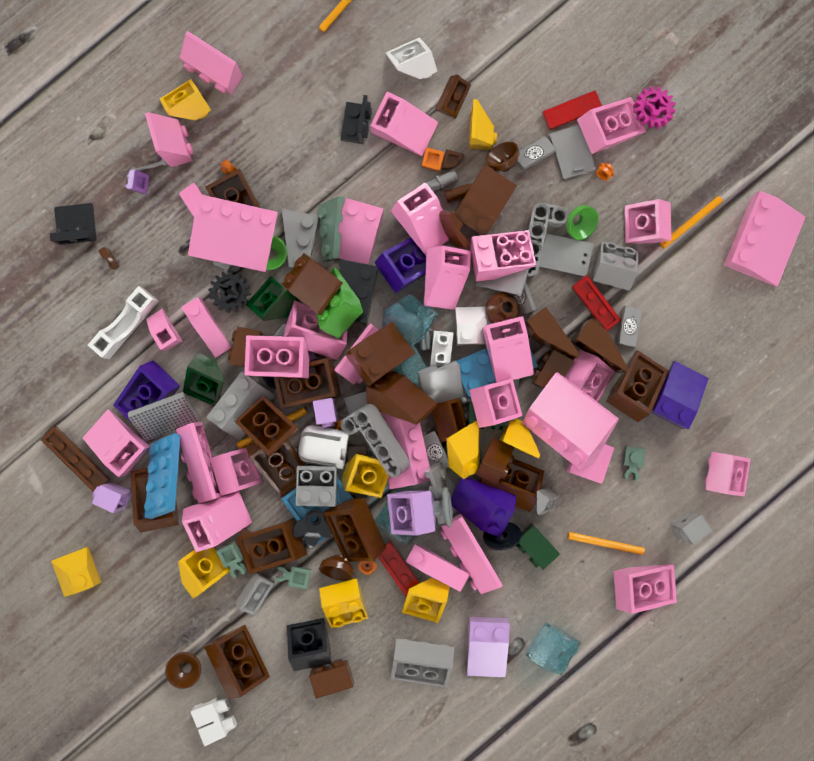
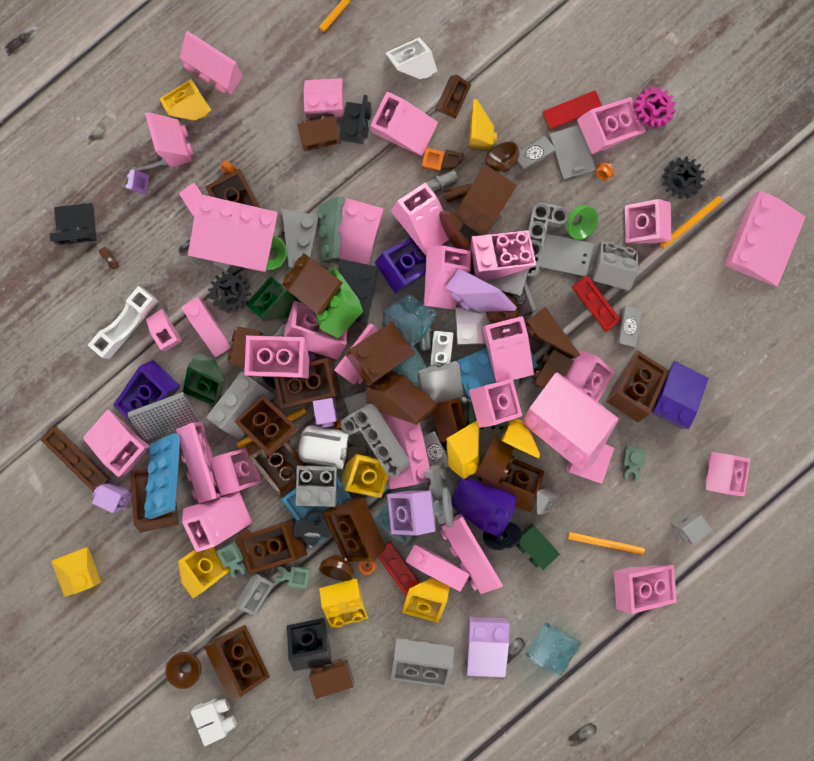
reddish brown slope [571,319,628,373] -> none
none -> reddish brown brick [297,115,341,152]
none -> bright pink slope [304,78,344,119]
none -> lavender slope [446,269,517,312]
none -> black gear [662,156,705,199]

